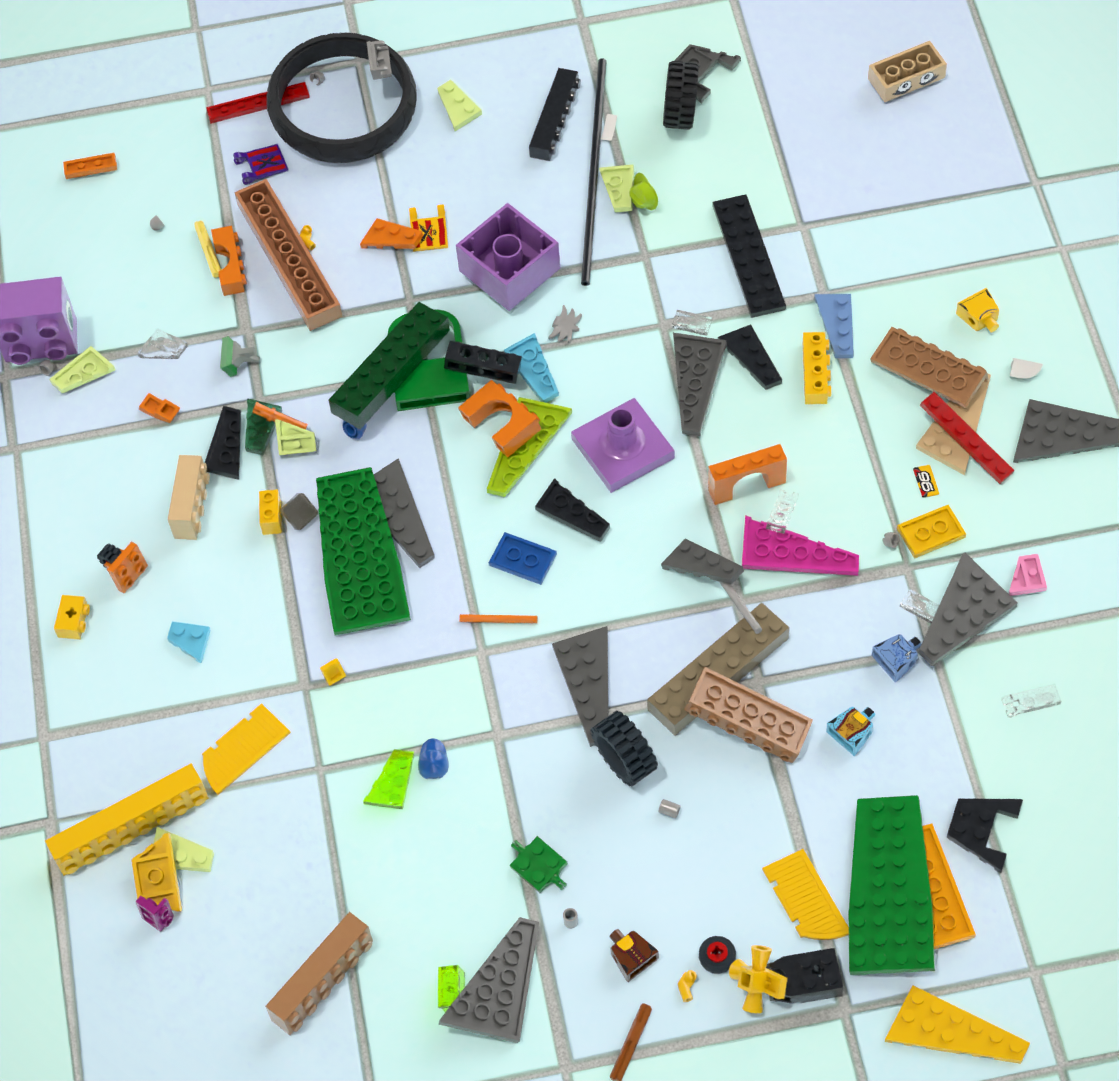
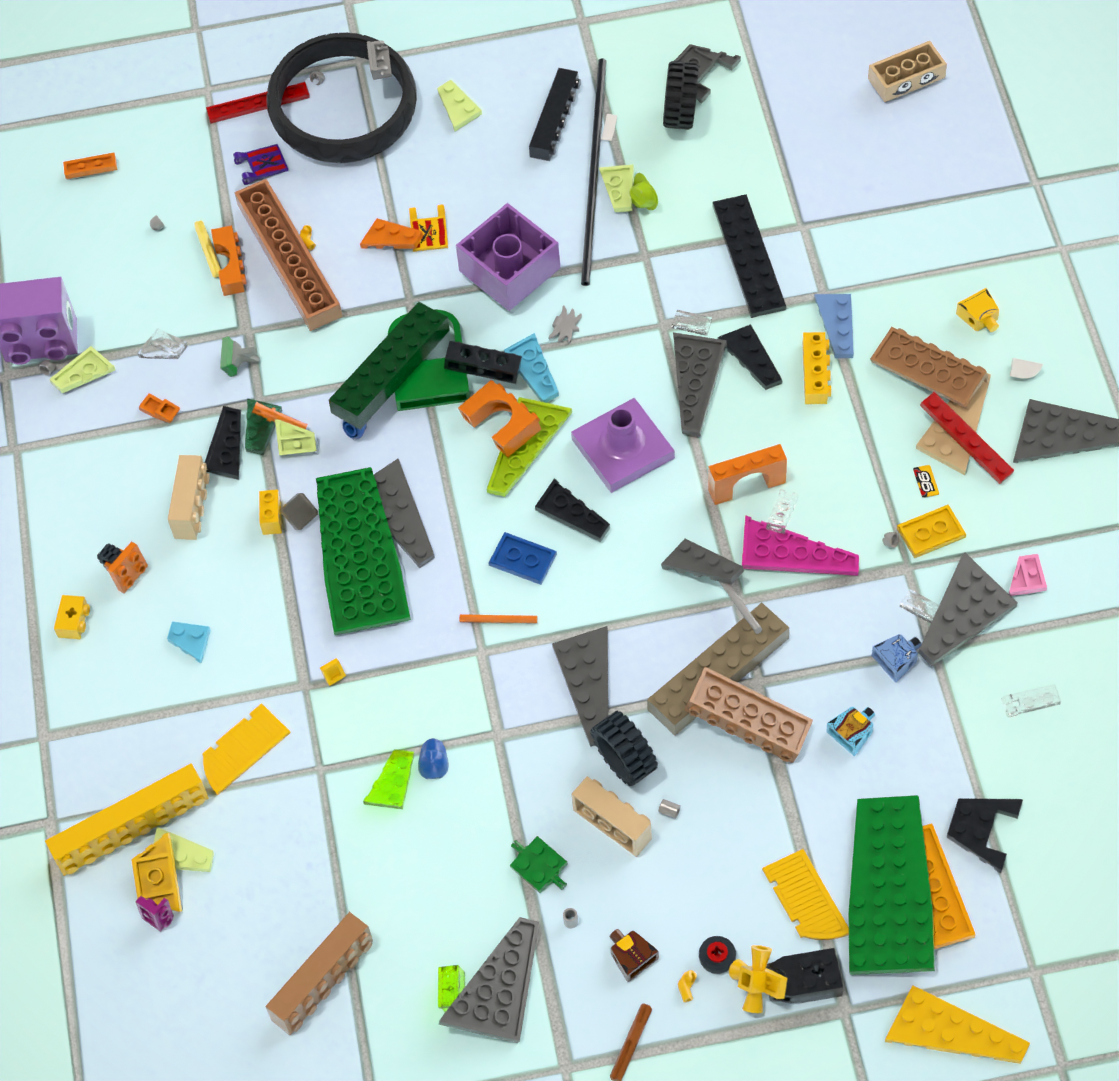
none -> tan brick [571,776,652,857]

